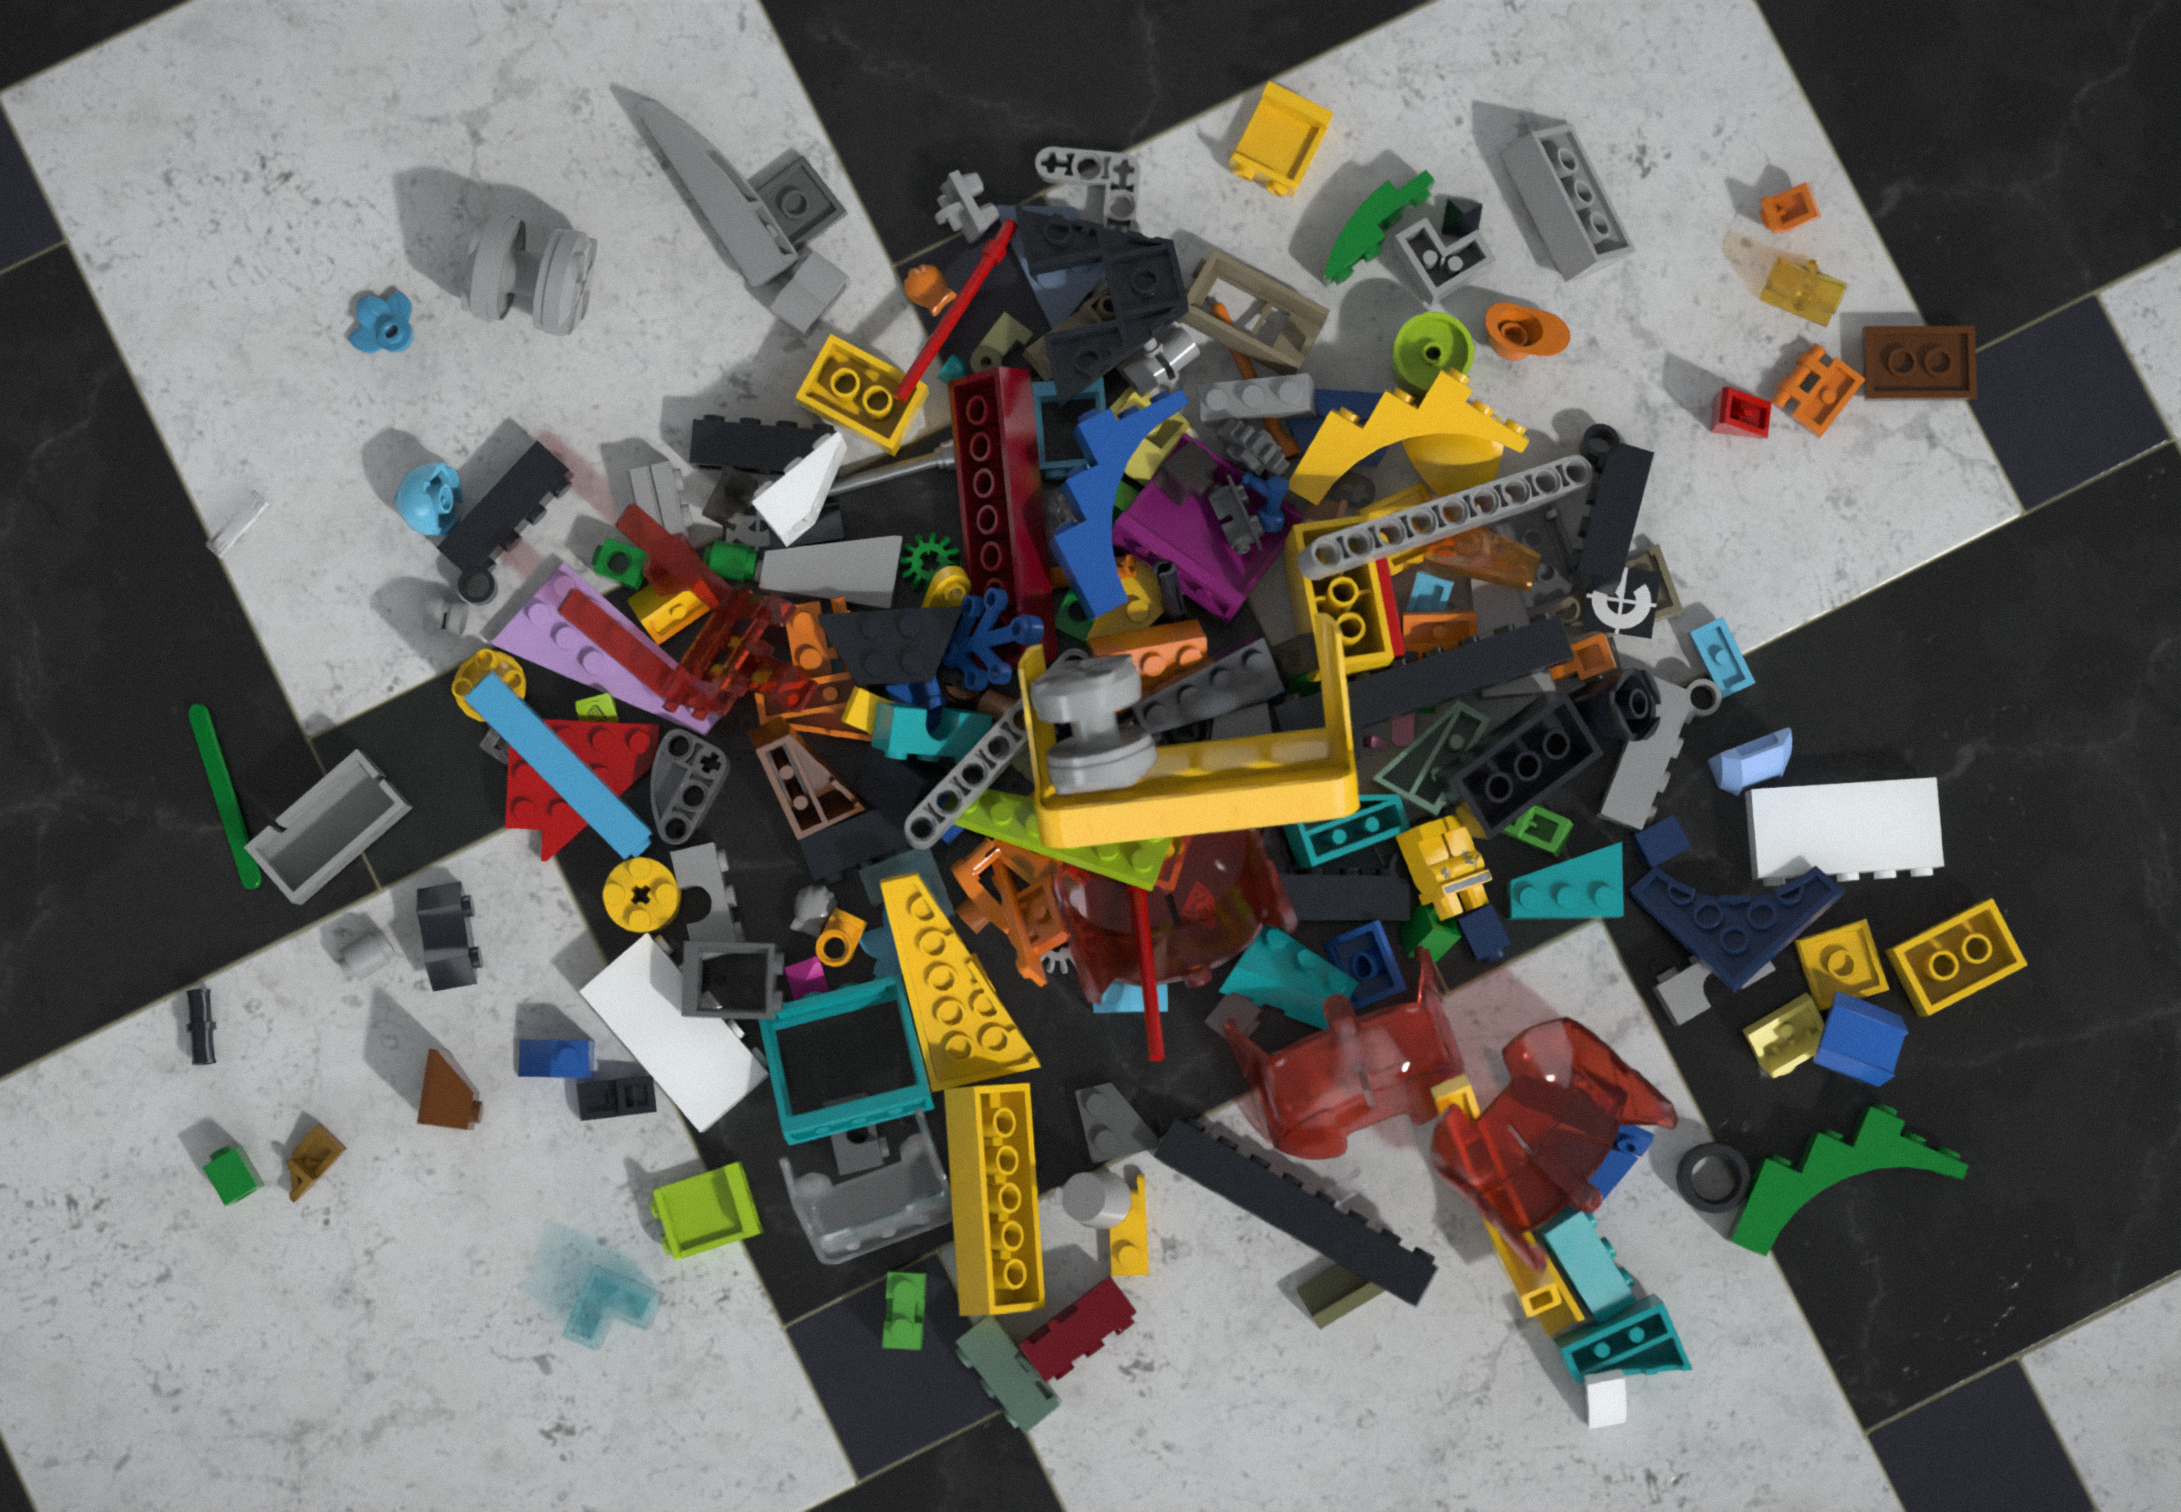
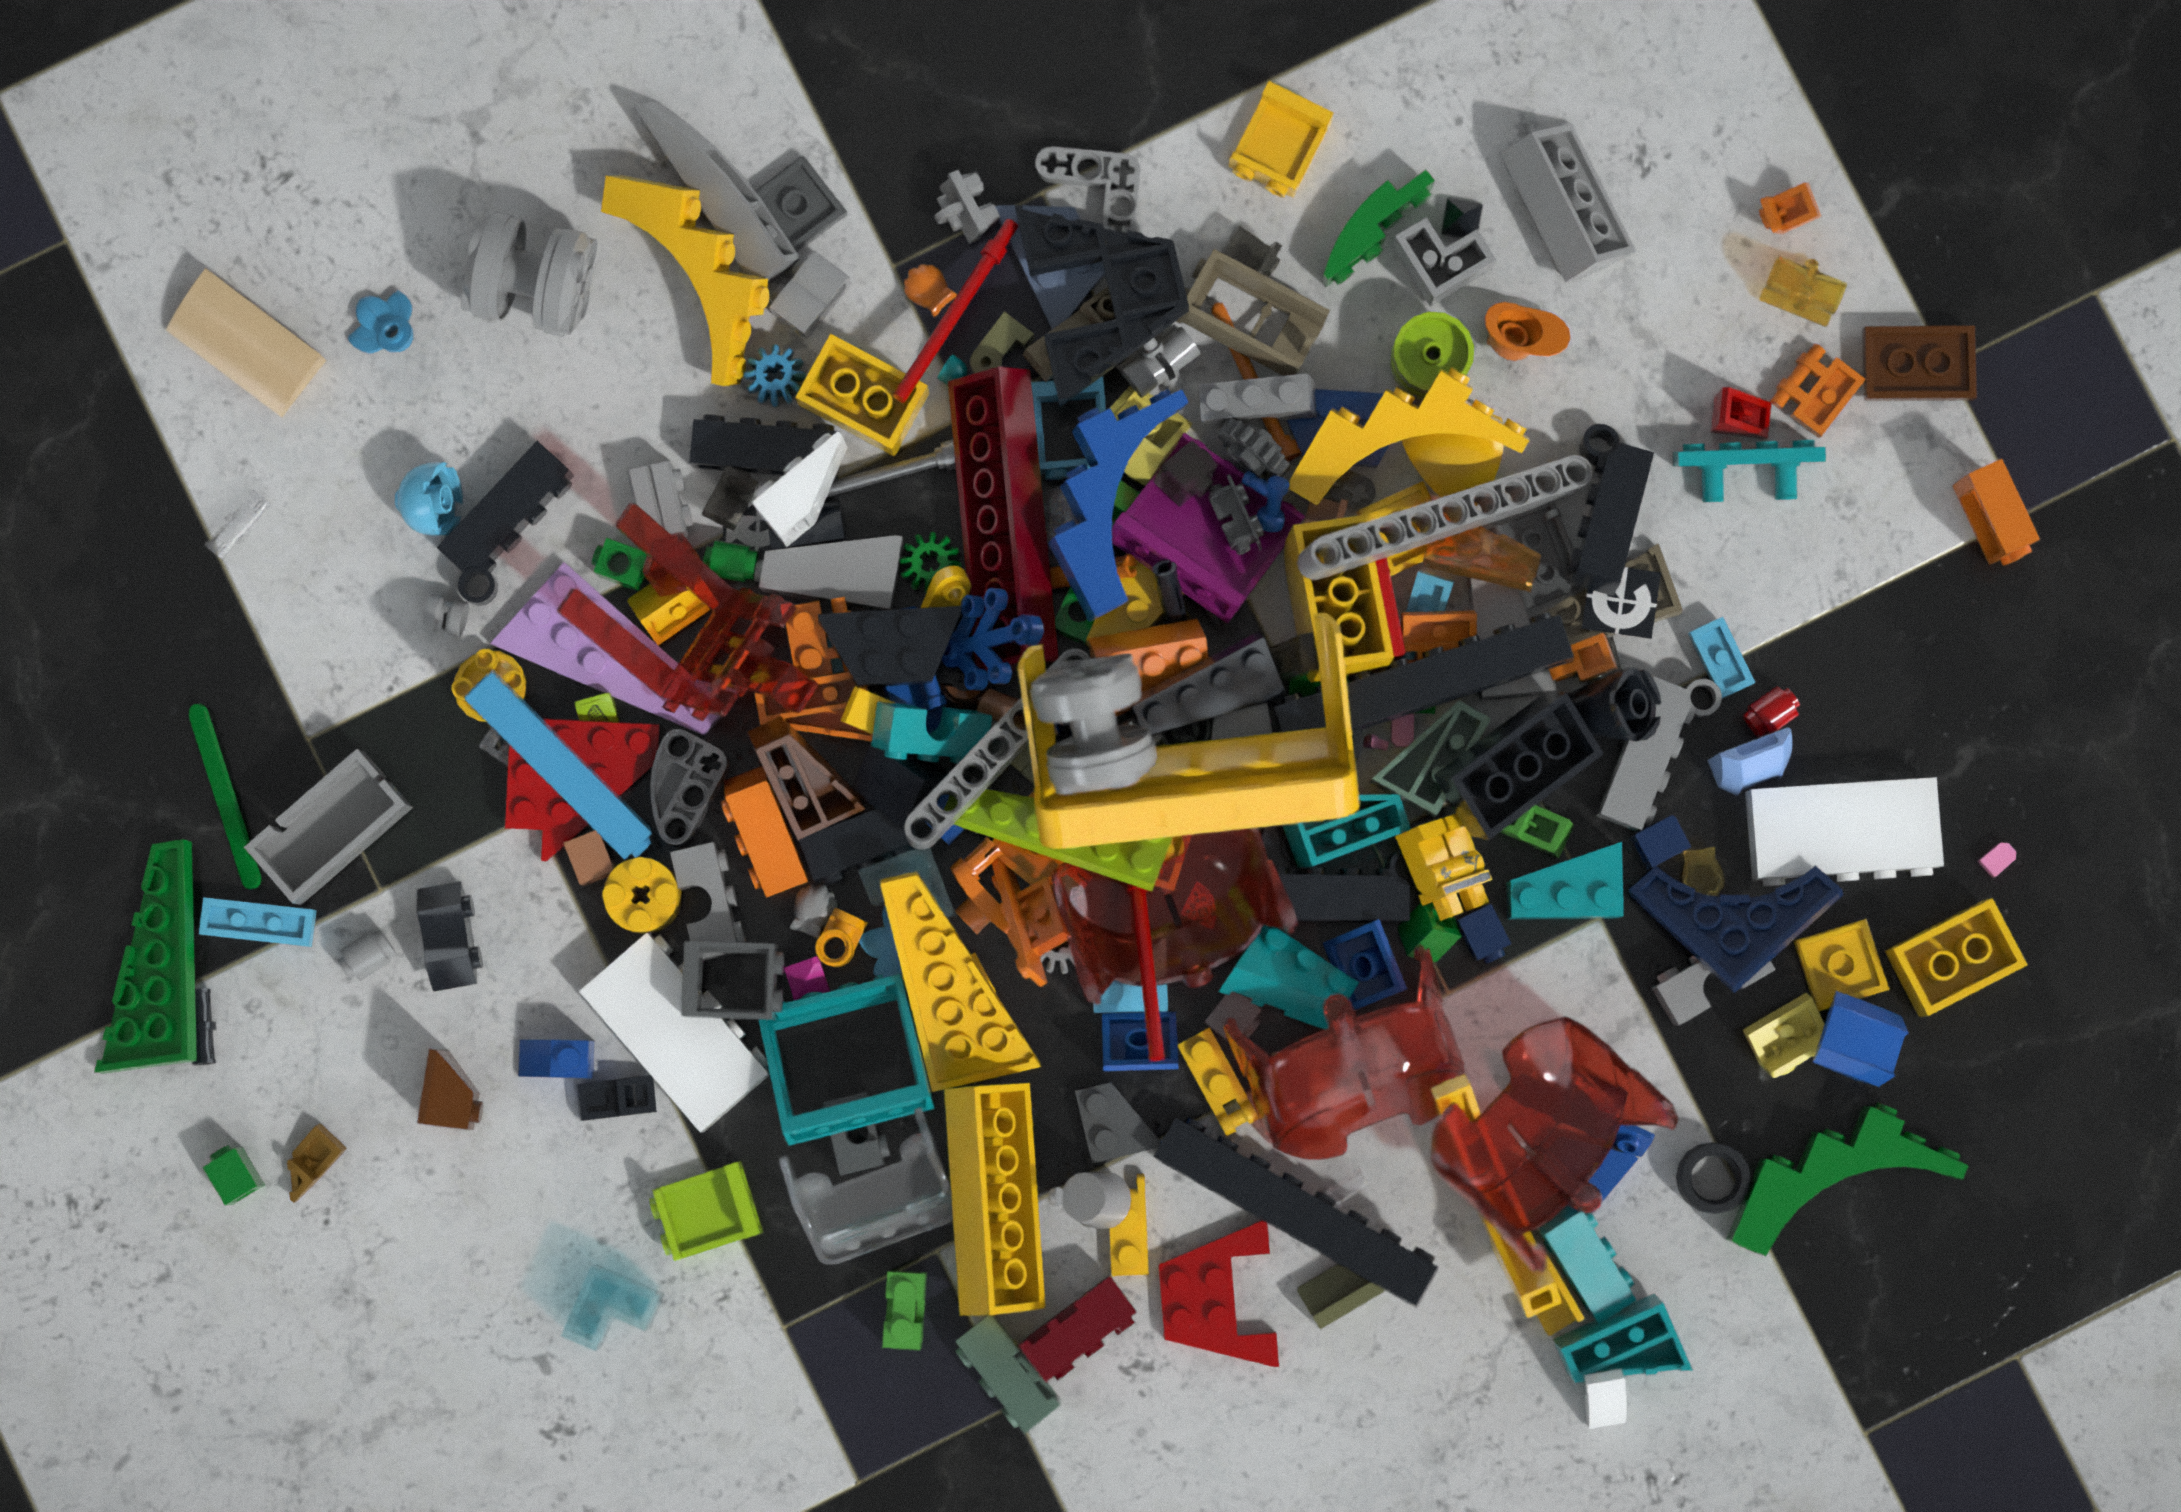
none -> green wing [94,839,197,1074]
none -> tan slope [166,268,326,417]
none -> medium azure plate [199,897,317,947]
none -> nougat panel [564,831,616,886]
none -> yellow arch [601,175,769,386]
none -> orange wedge [721,766,808,898]
none -> dark azure gear [744,344,807,408]
none -> blue slope [1102,1012,1178,1071]
none -> red wing [1158,1220,1279,1367]
none -> yellow plate [1177,1027,1259,1137]
none -> clear smoke bracket [1221,225,1282,277]
none -> teal plate [1673,440,1826,502]
none -> clear yellow animal [1682,847,1725,896]
none -> red brick [1742,686,1800,738]
none -> orange window [1952,459,2040,566]
none -> bright pink piece [1978,843,2016,878]

